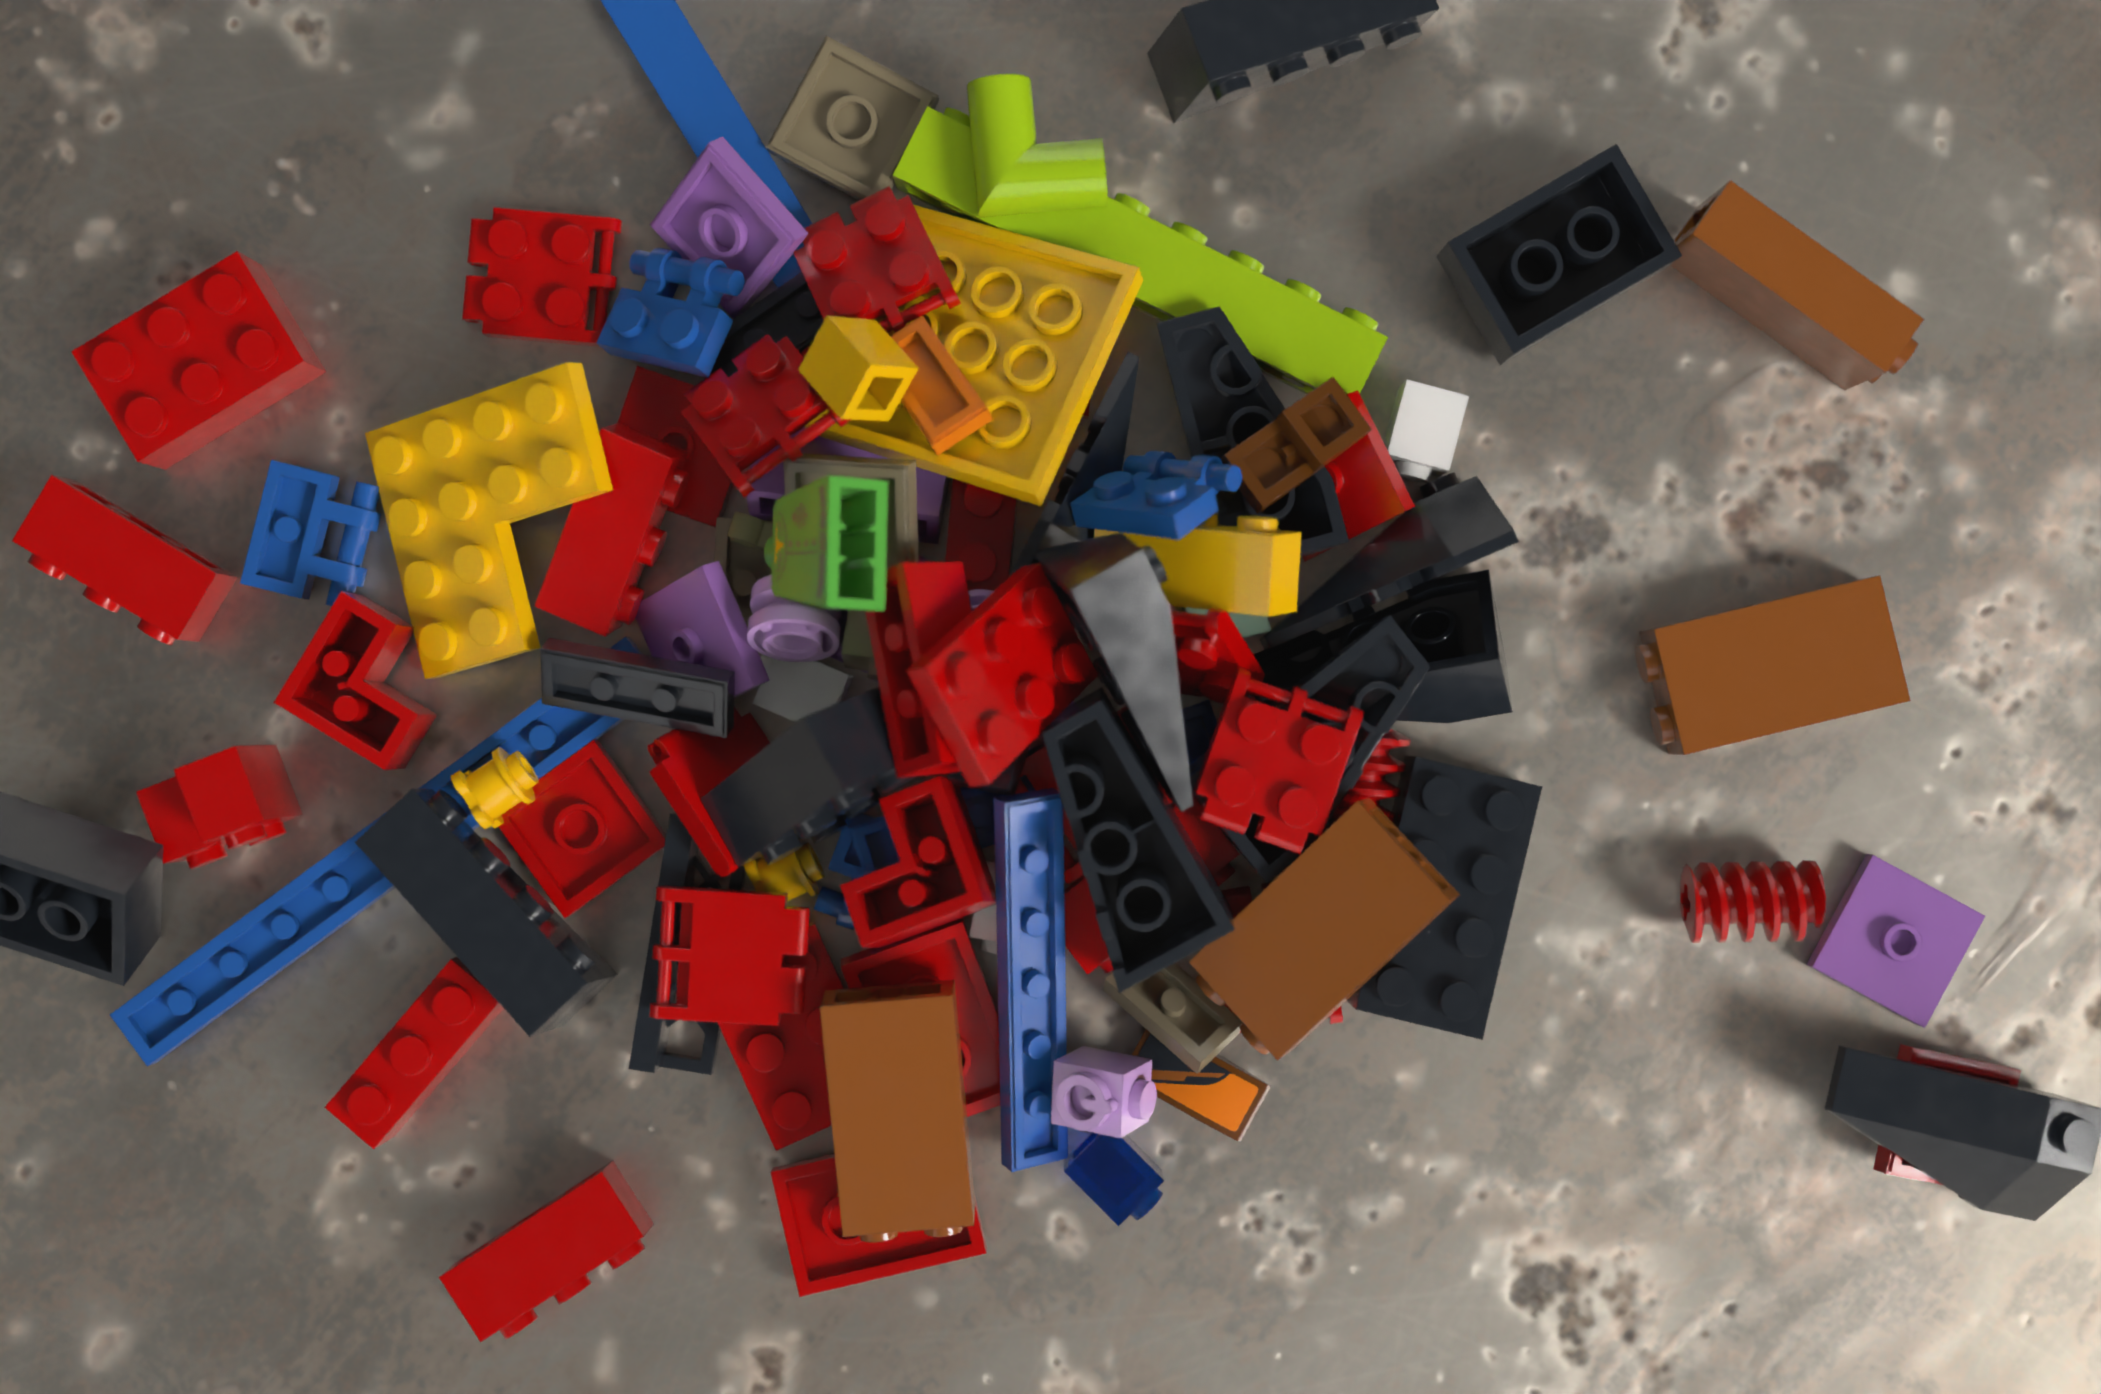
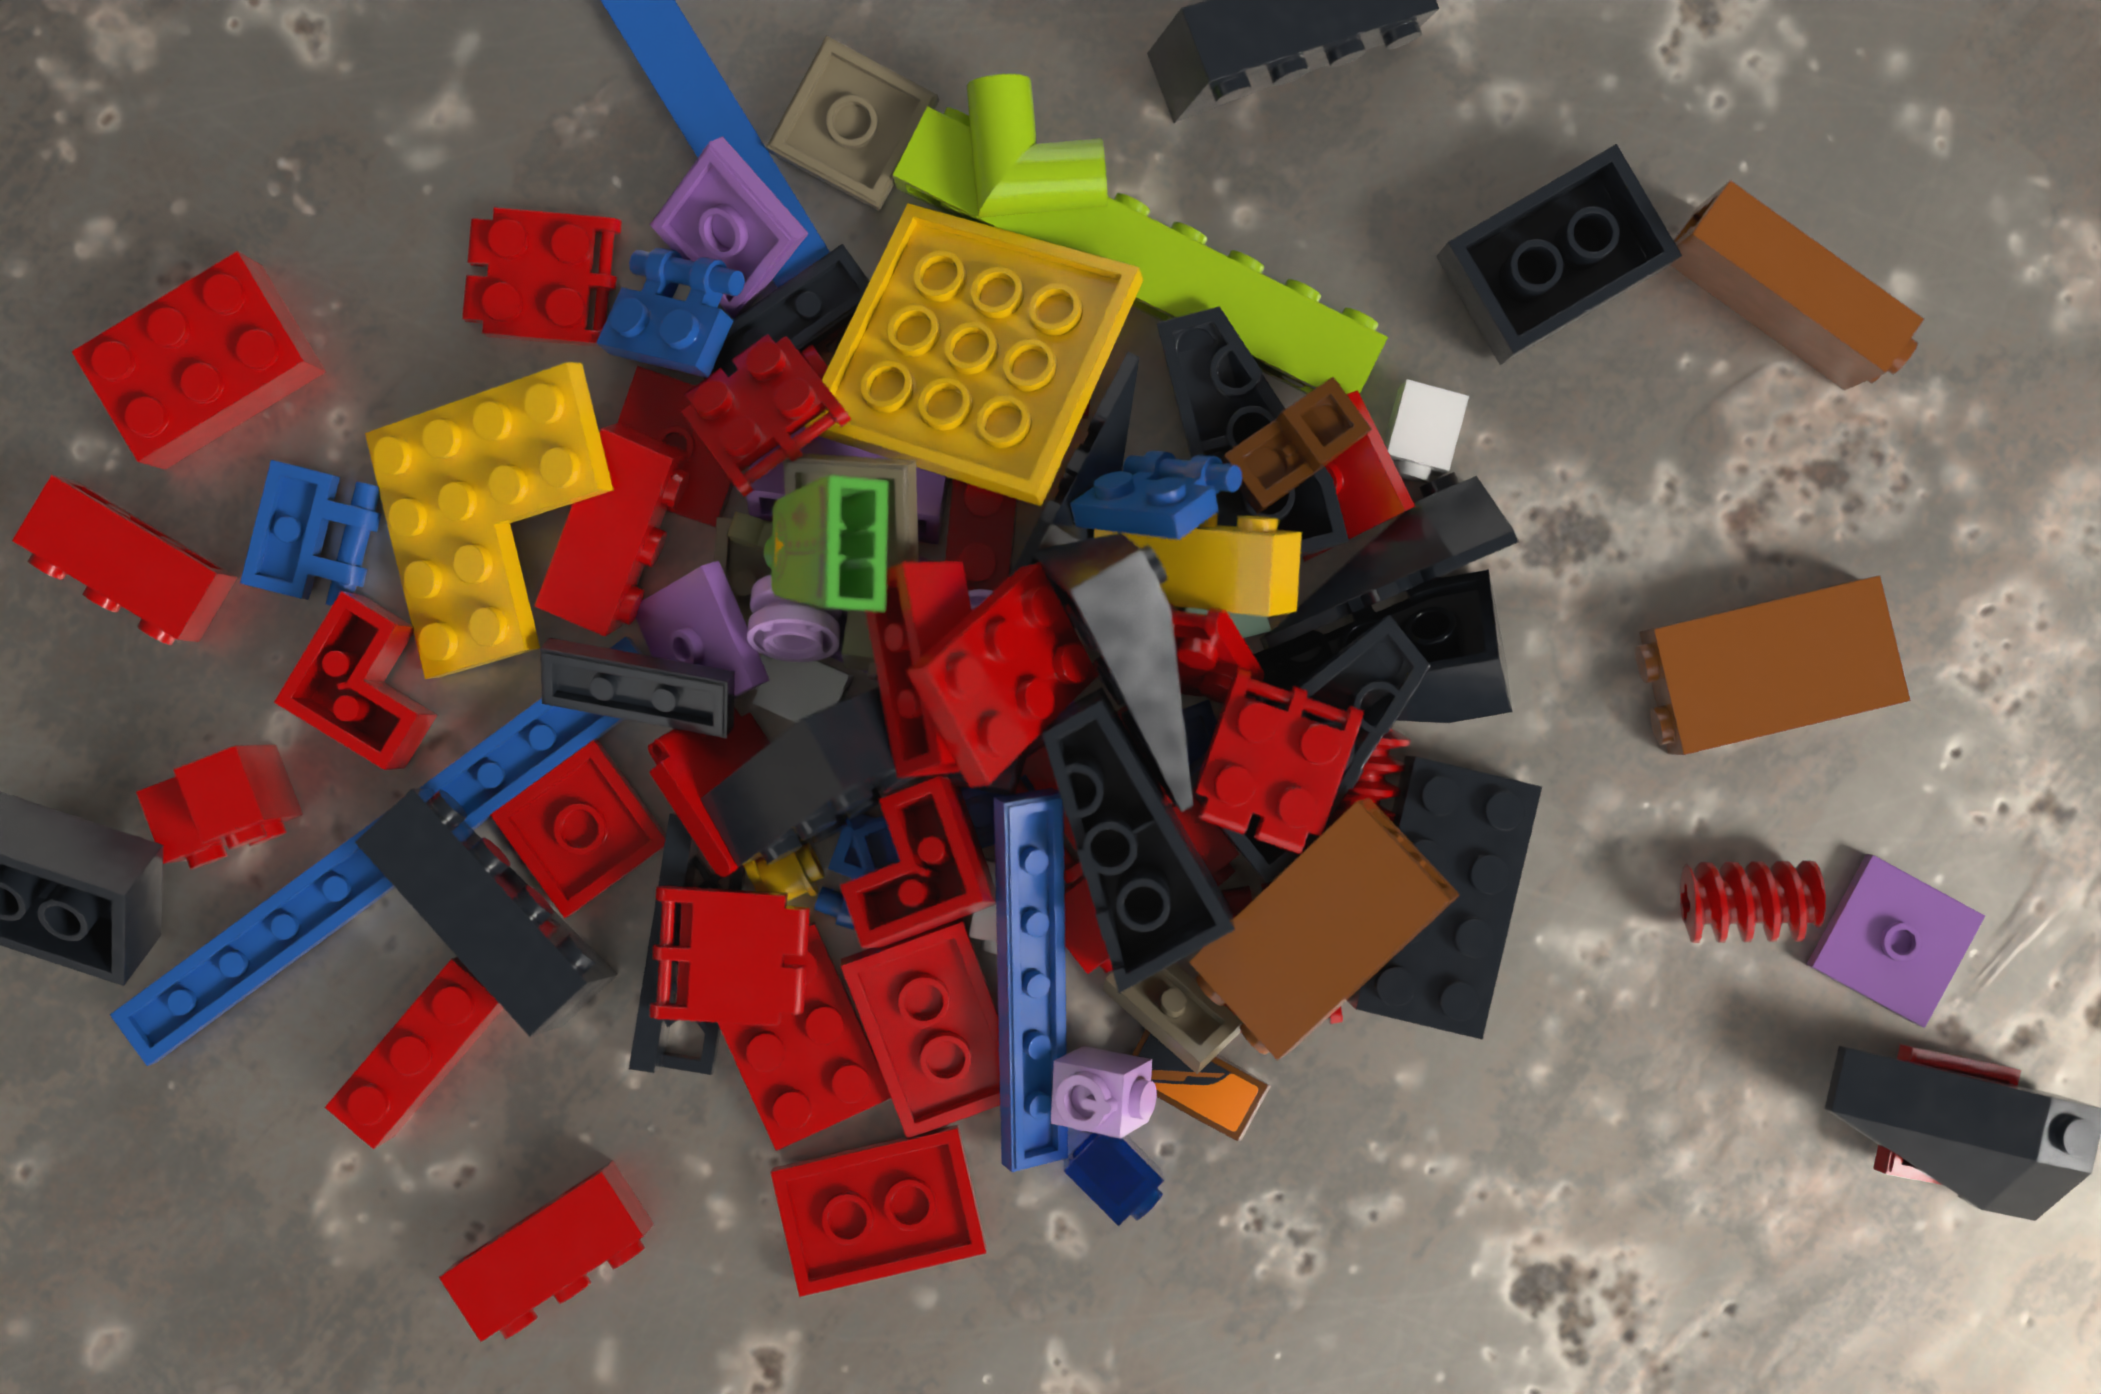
yellow brick [451,747,539,830] -> none
red plate [794,186,961,333] -> none
yellow brick [798,316,919,421] -> none
dark orange brick [820,979,975,1242] -> none
orange tile [890,316,993,456] -> none

